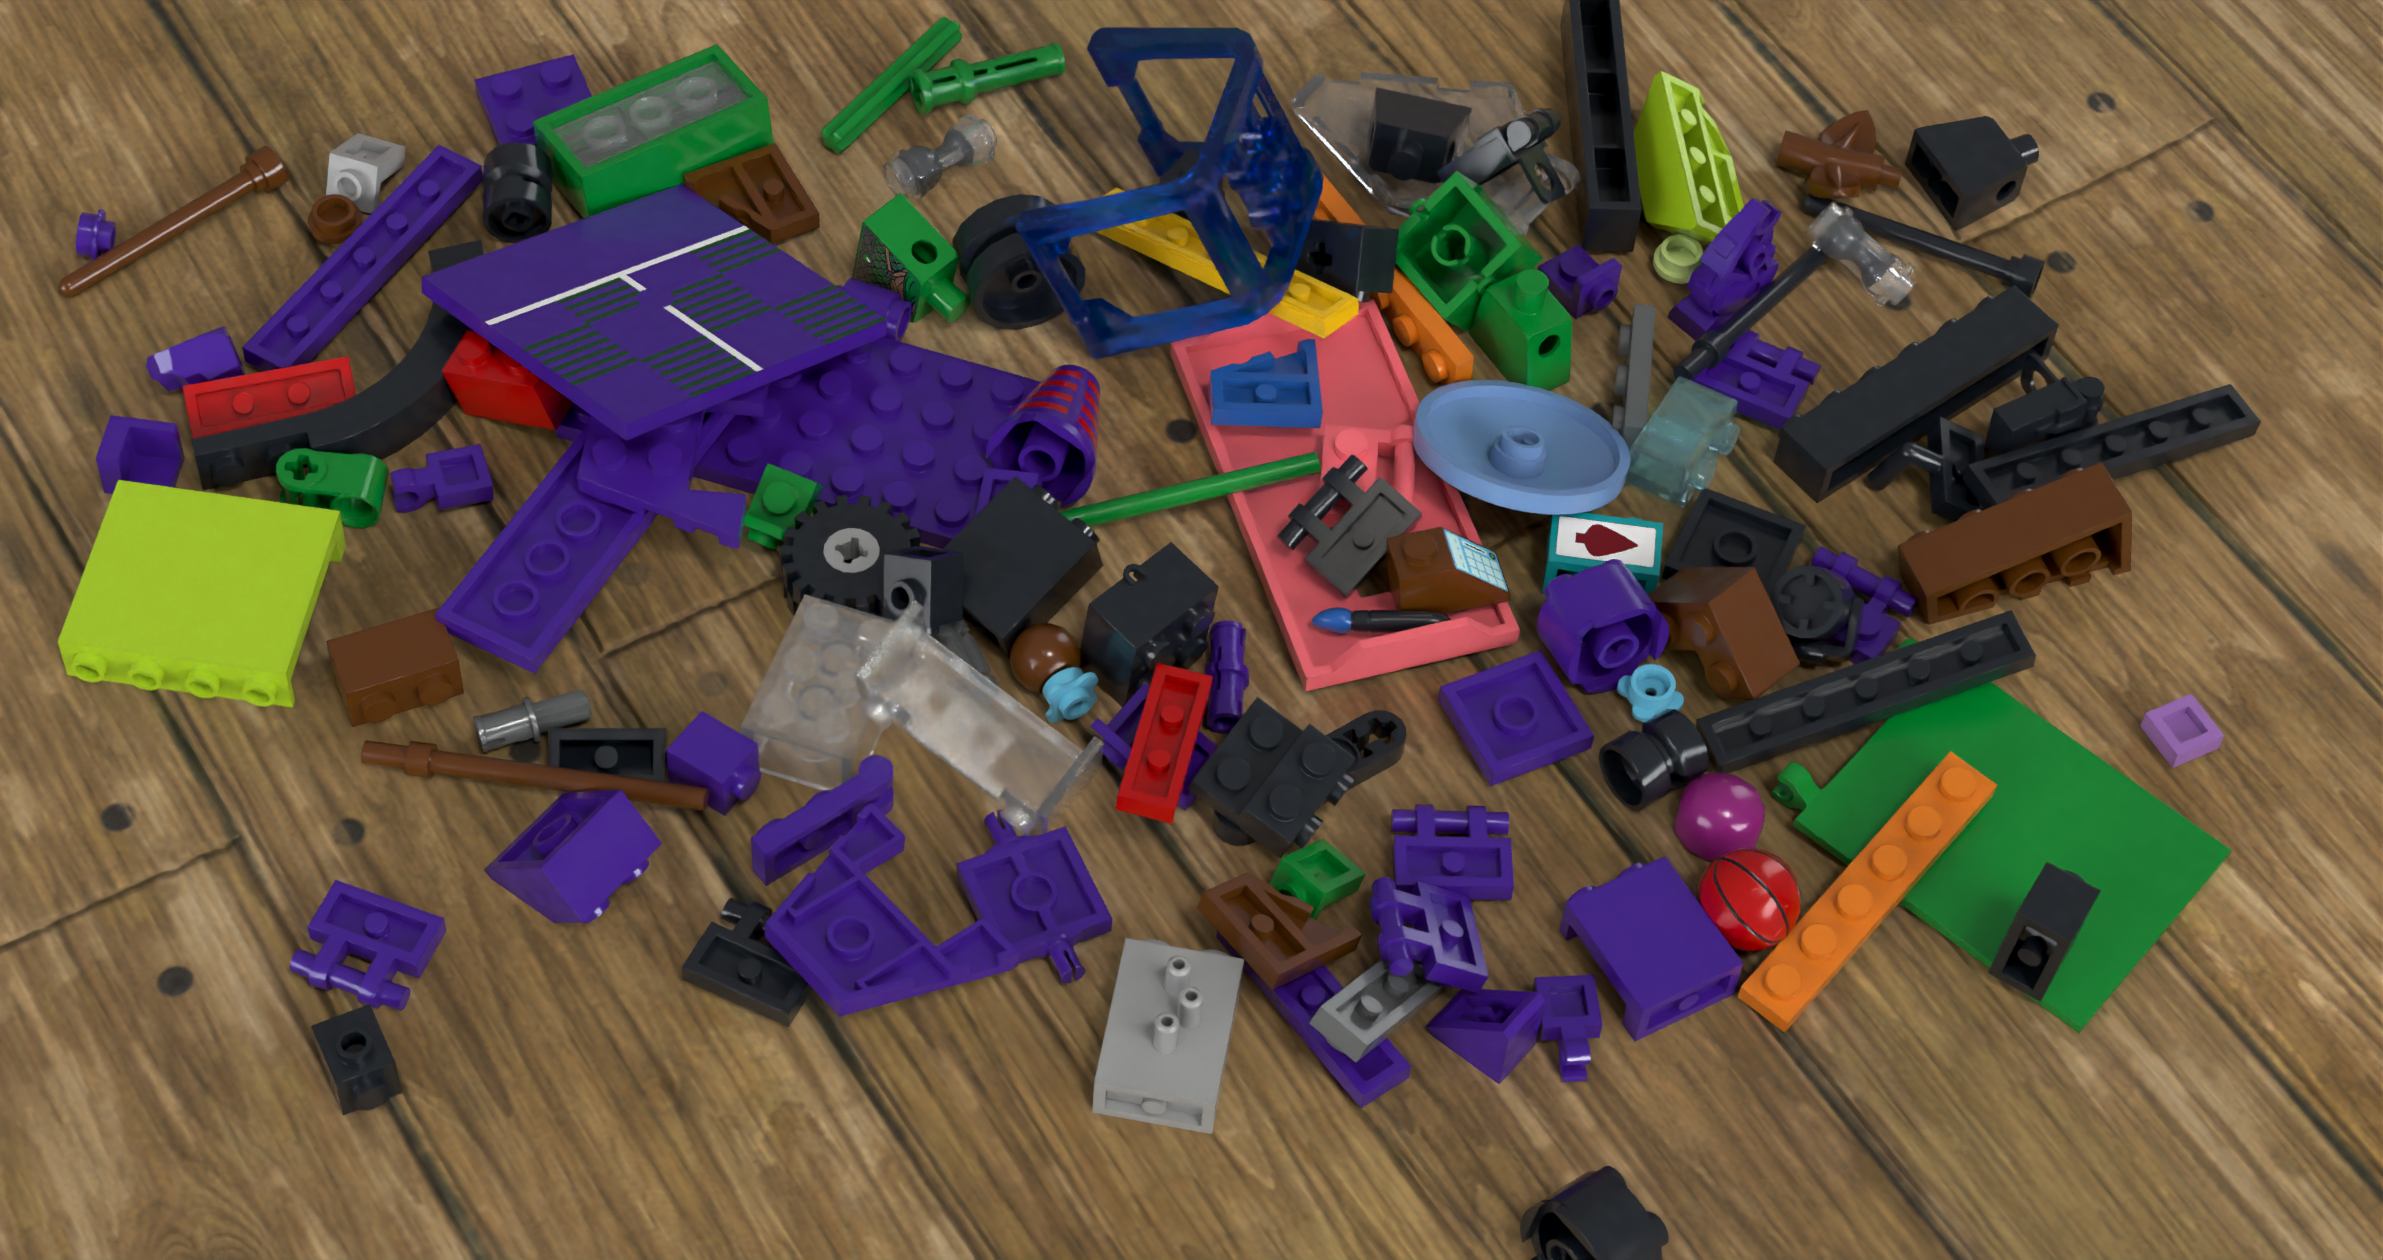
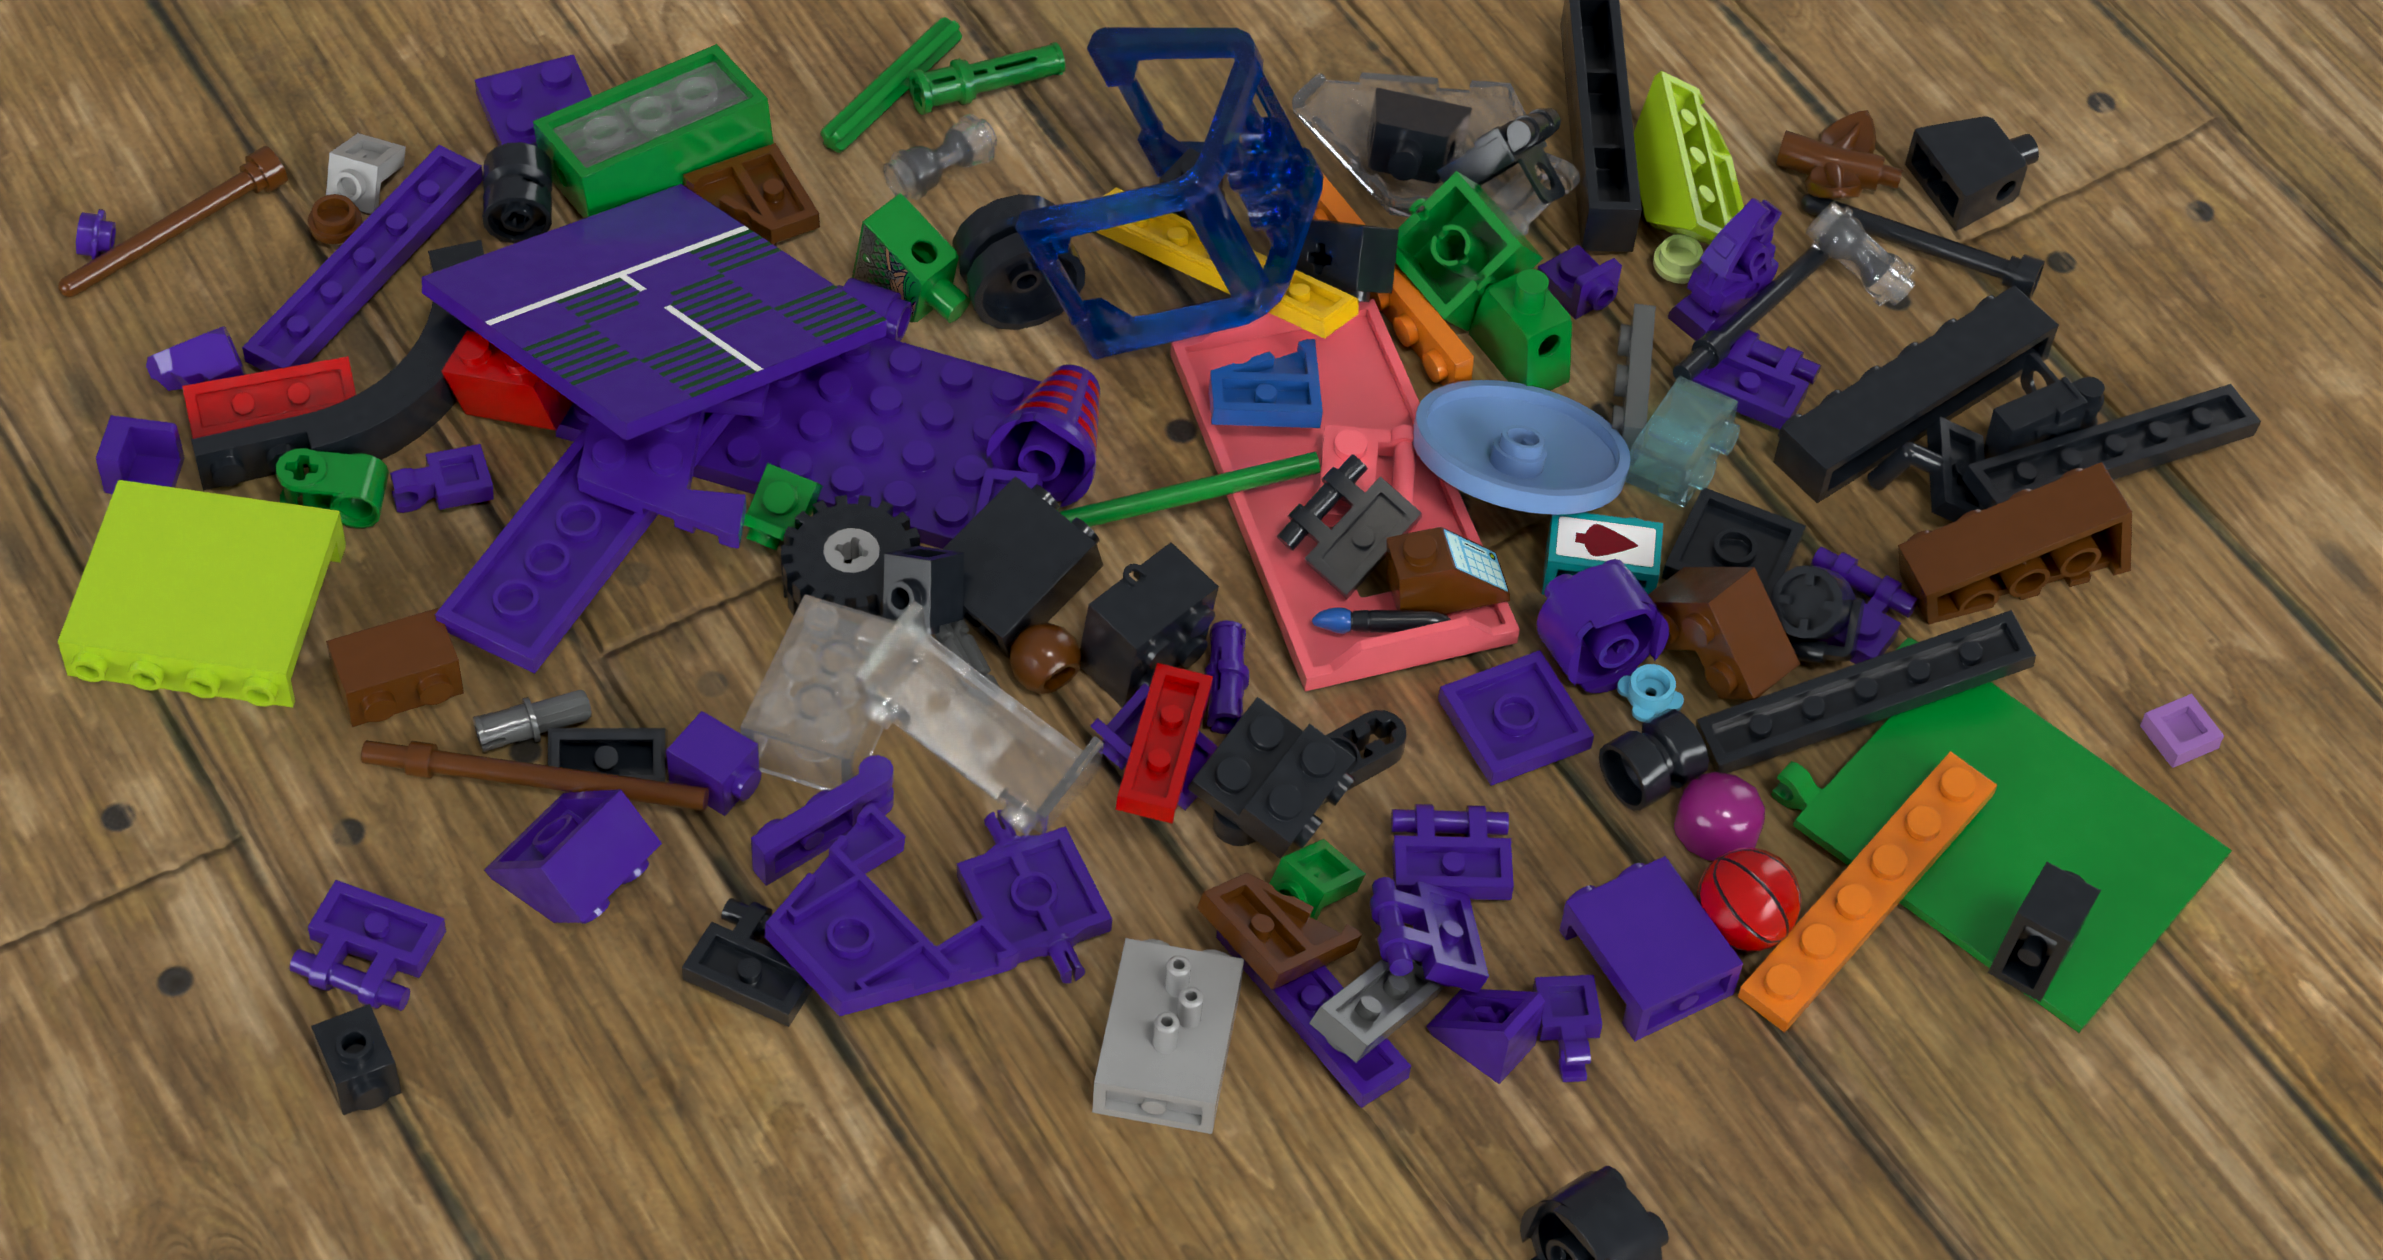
medium azure plate [1042,667,1099,723] -> none

